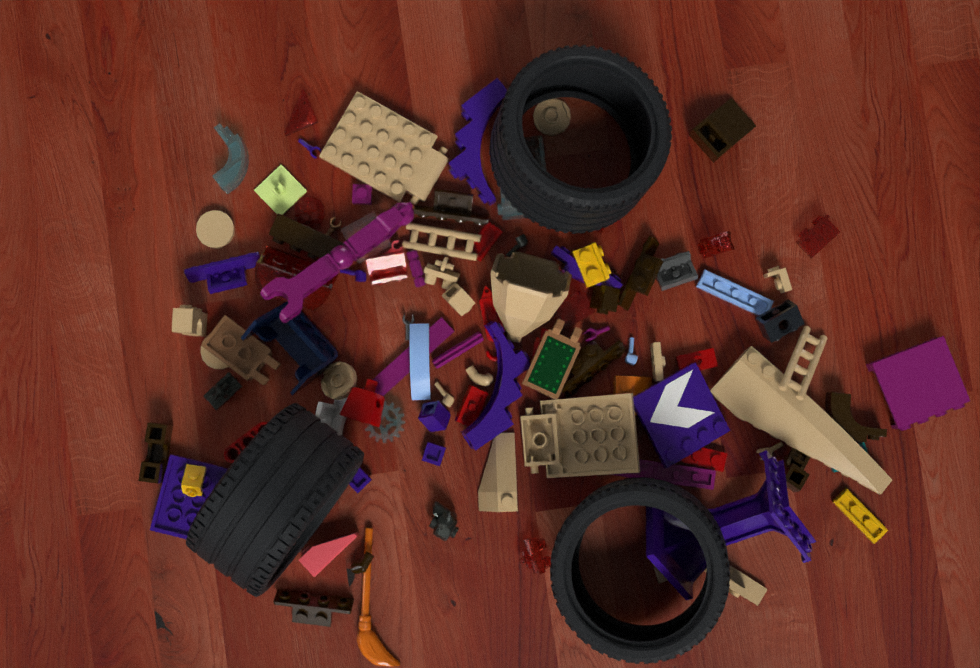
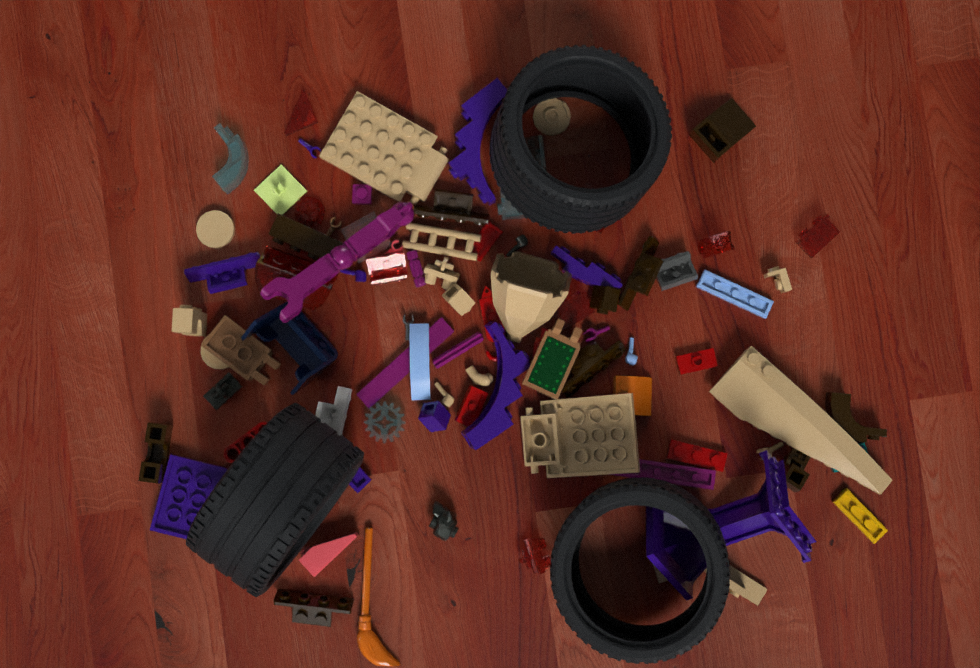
yellow bracket [181,464,207,497] -> none
tan tile [321,362,357,400] -> none
red torso [339,379,385,427] -> none
dark brown arm [351,552,374,574] -> none
dark purple plate [422,442,446,466] -> none
tan wedge [478,432,518,512] -> none
yellow bracket [572,242,611,288] -> none
dark purple plate [633,362,730,468] -> none
tan plate [650,342,665,382] -> none
black brick [755,299,804,343] -> none
tan bar [779,326,828,400] -> none
magenta panel [866,336,970,431] -> none

